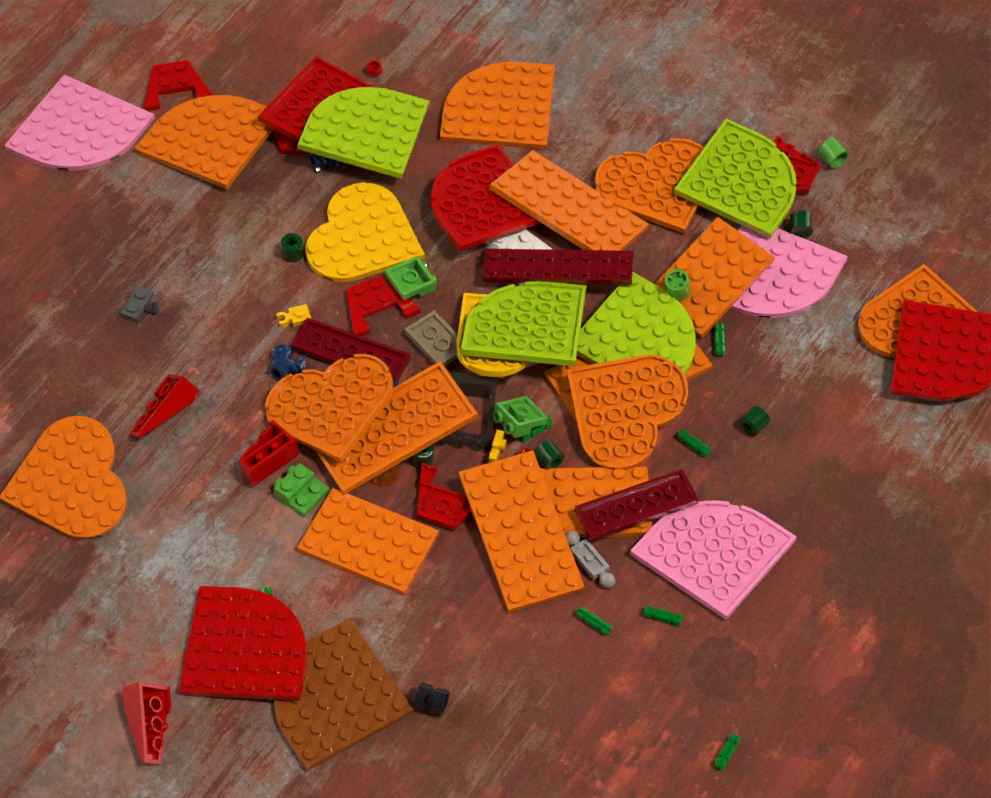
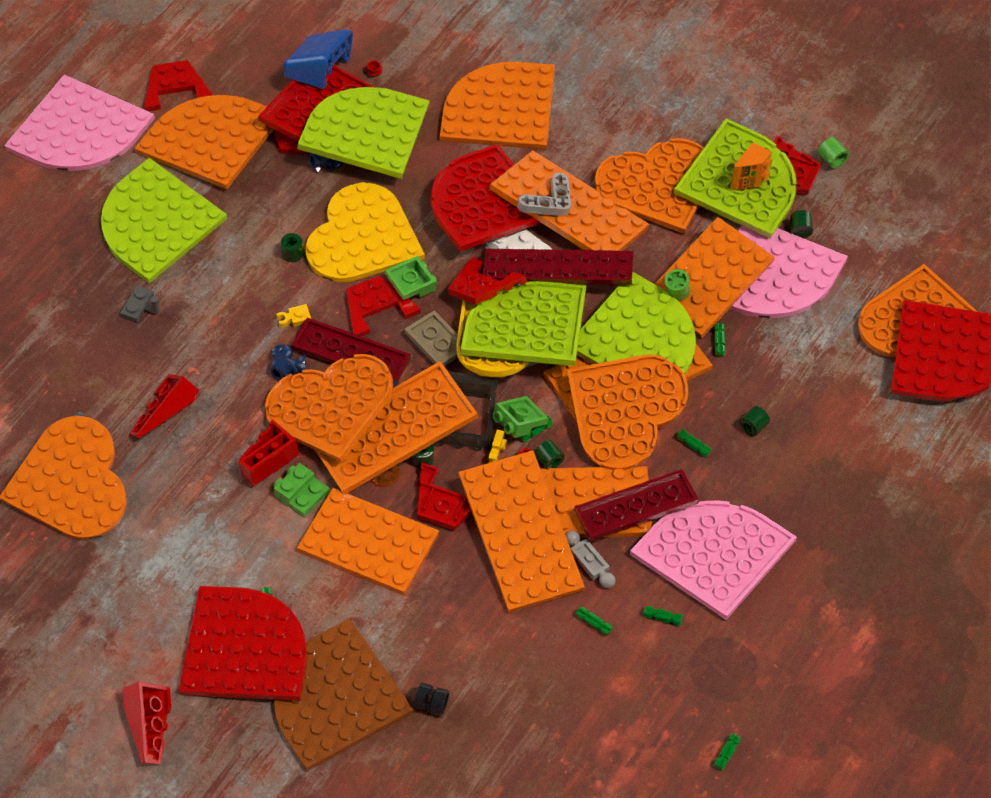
none -> lime plate [101,158,227,284]
none -> blue windscreen [283,29,353,89]
none -> red wing [448,257,527,304]
none -> light grey beam [517,173,571,216]
none -> orange slope [731,142,772,190]

